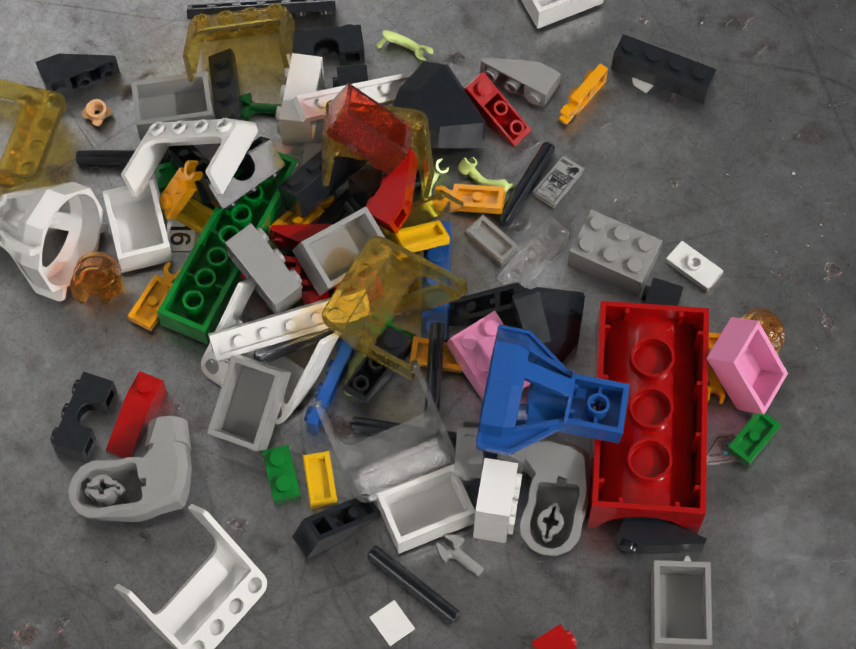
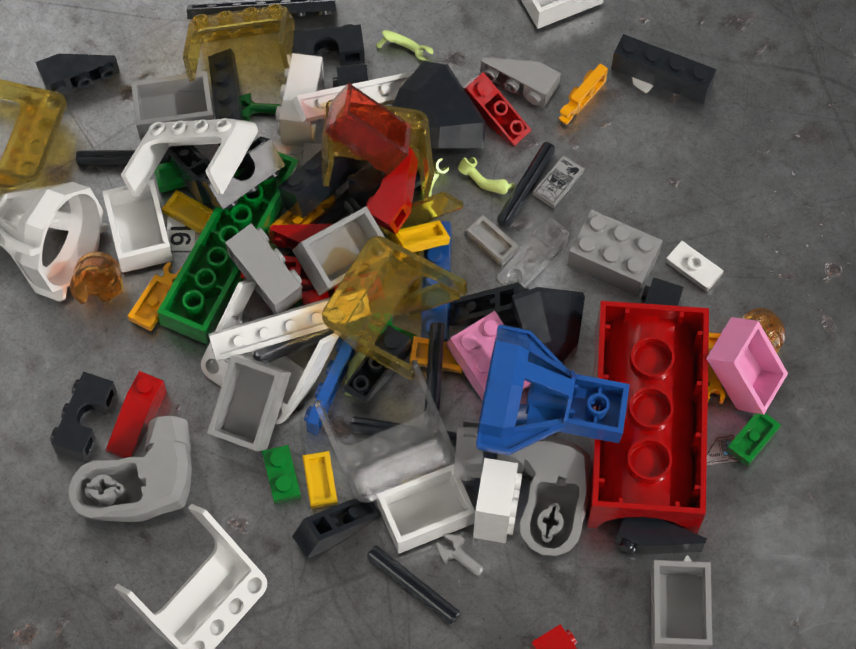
light nougat plate [82,99,112,126] -> none
light orange plate [159,160,203,219] -> none
white sticker [369,600,415,646] -> none
light orange plate [433,184,506,214] -> none

